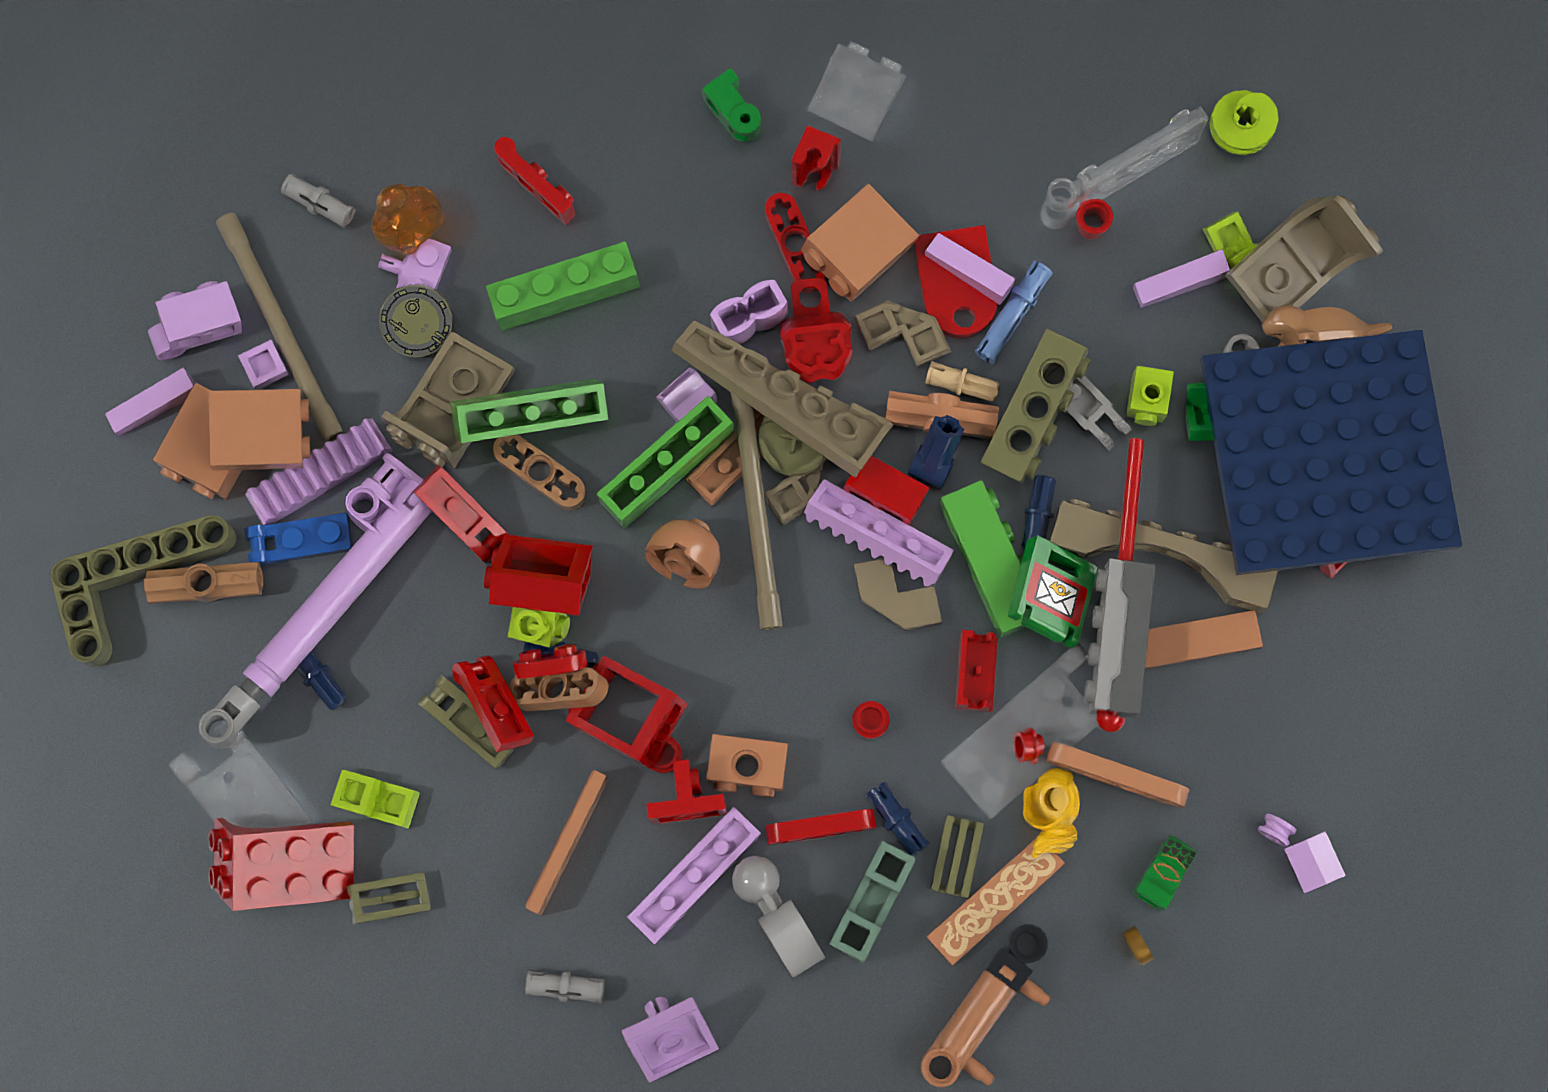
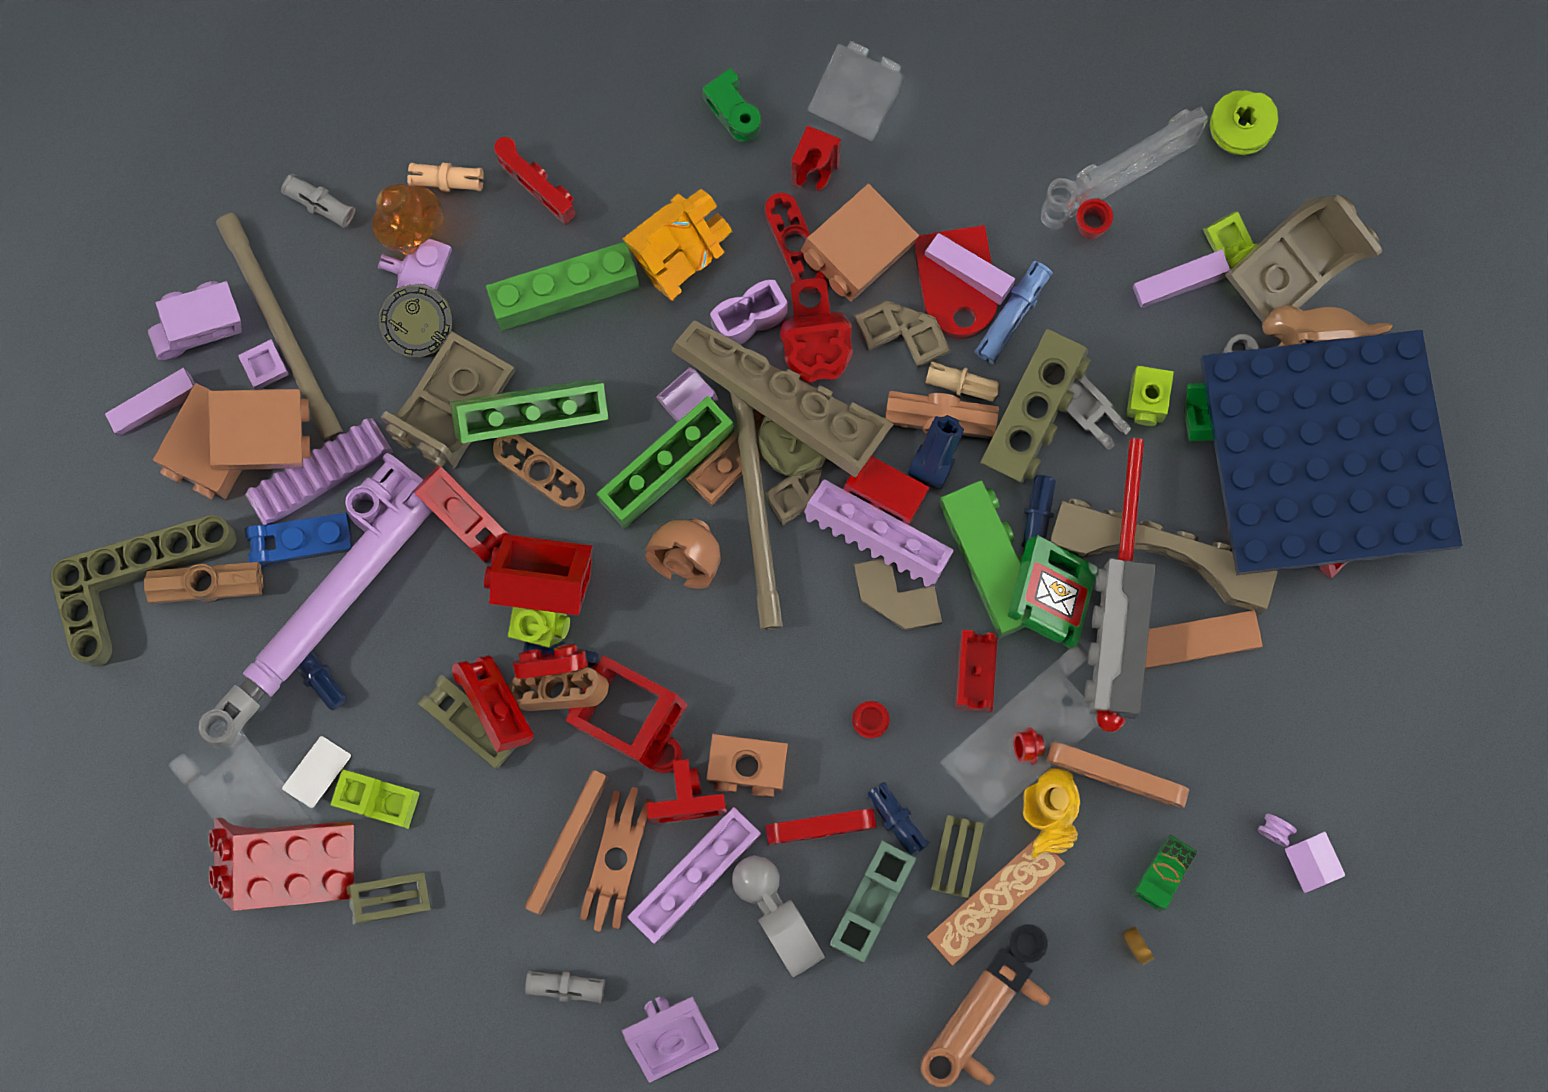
none -> white sticker [282,736,351,808]
none -> light nougat pin [408,162,484,192]
none -> nougat piece [580,787,653,932]
none -> light orange hips [622,189,733,301]

